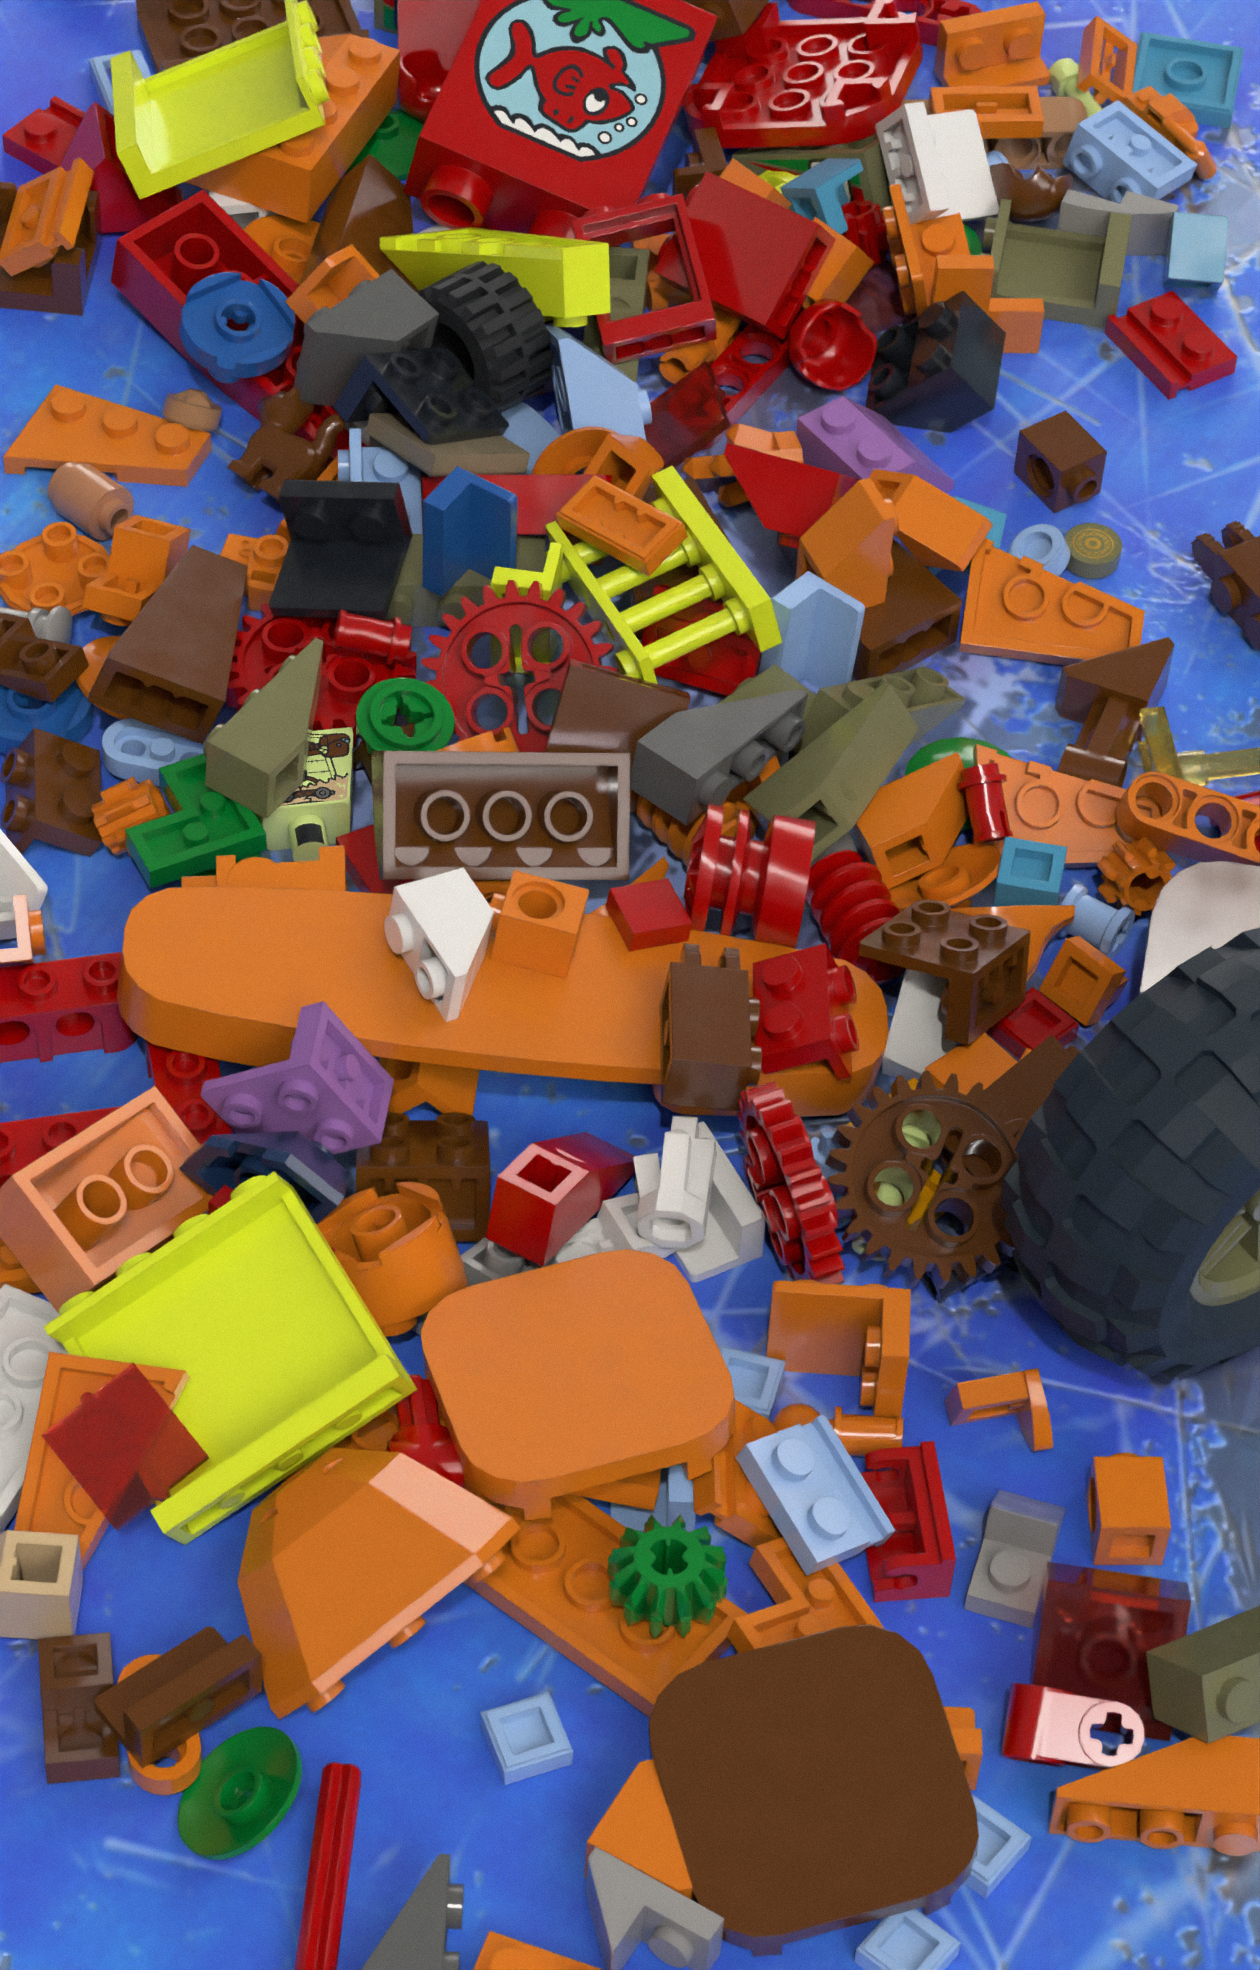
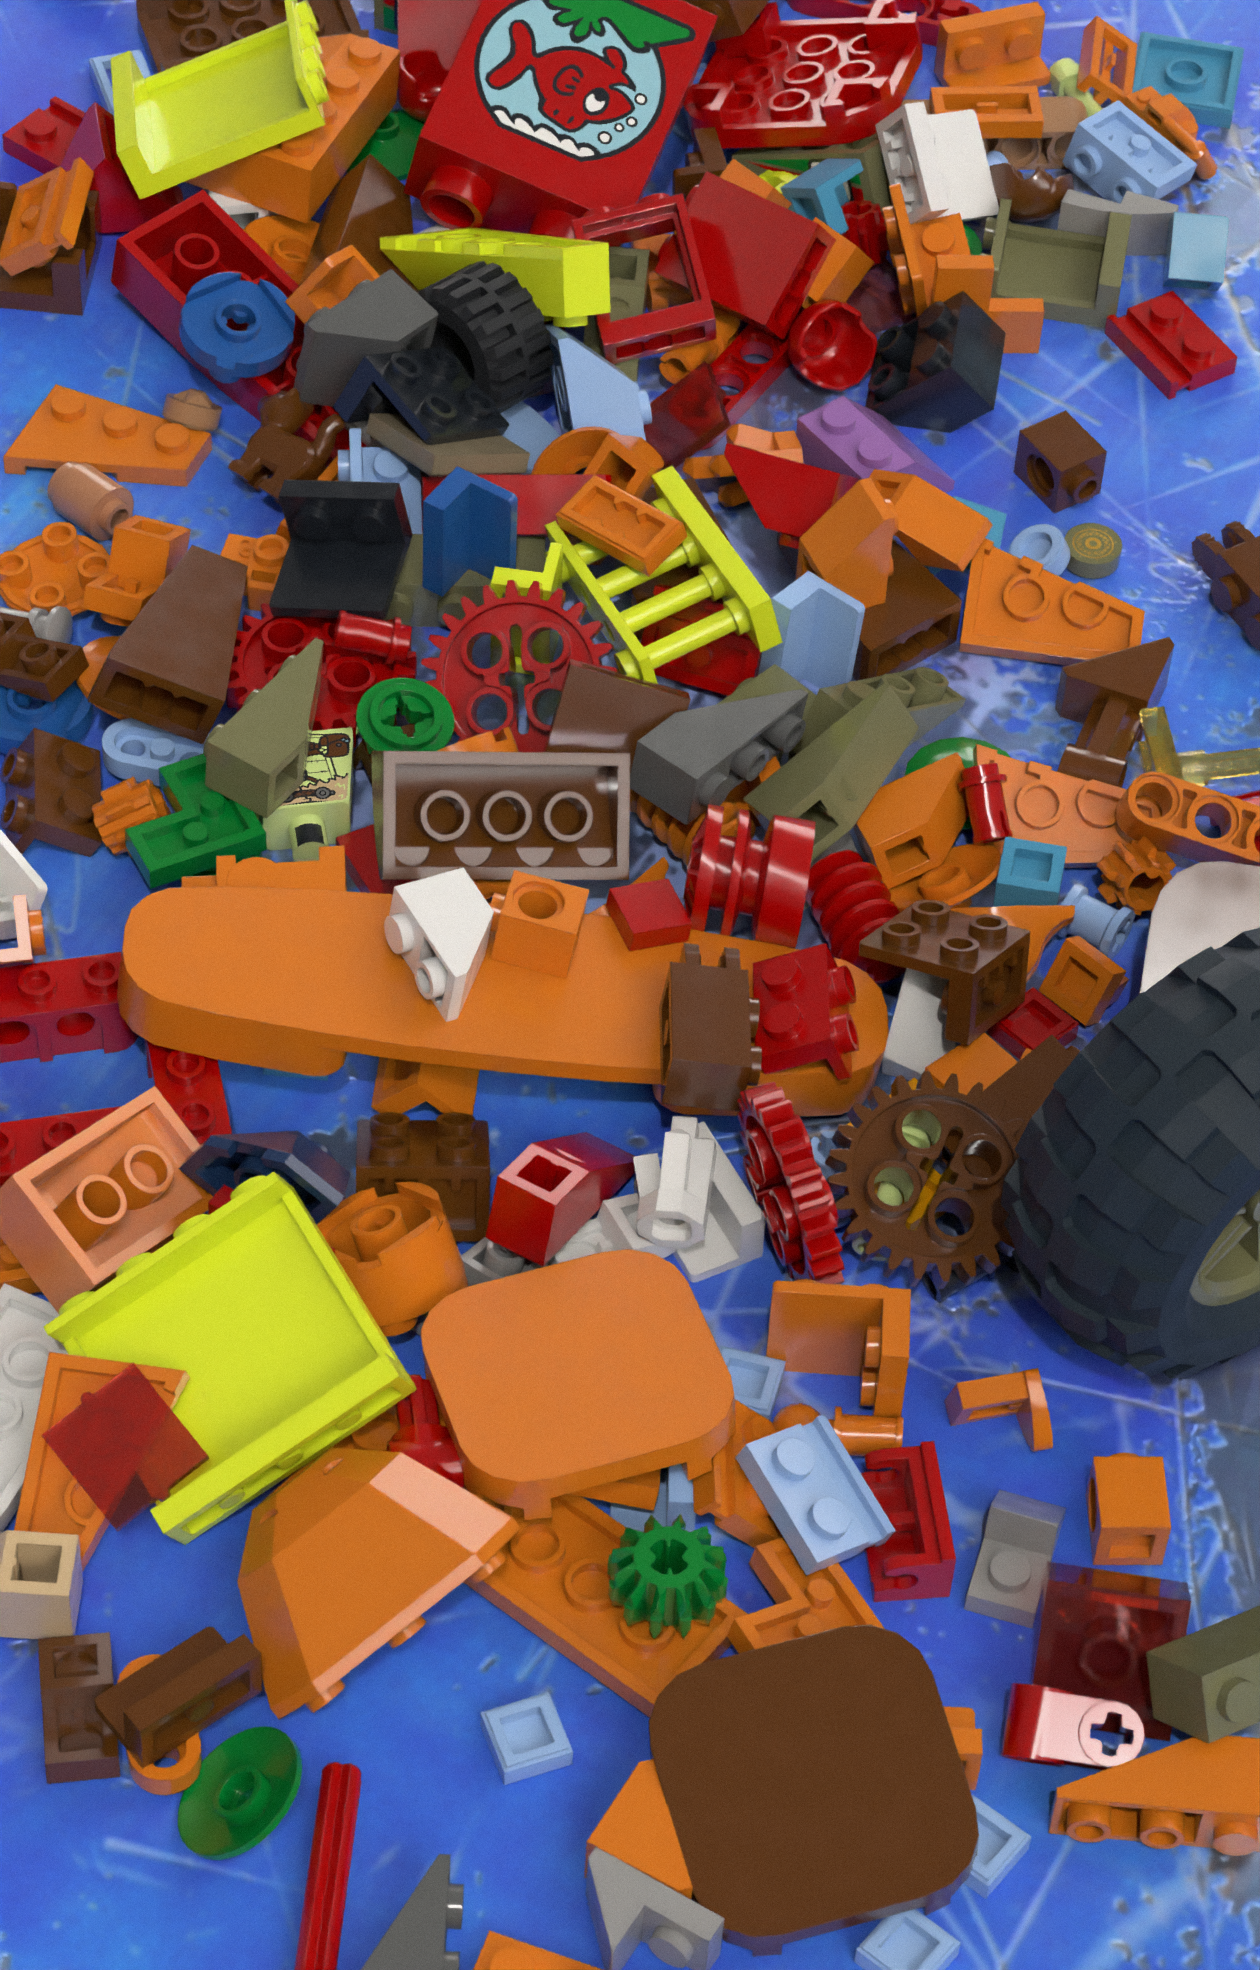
medium lavender bracket [200,1001,394,1155] -> none

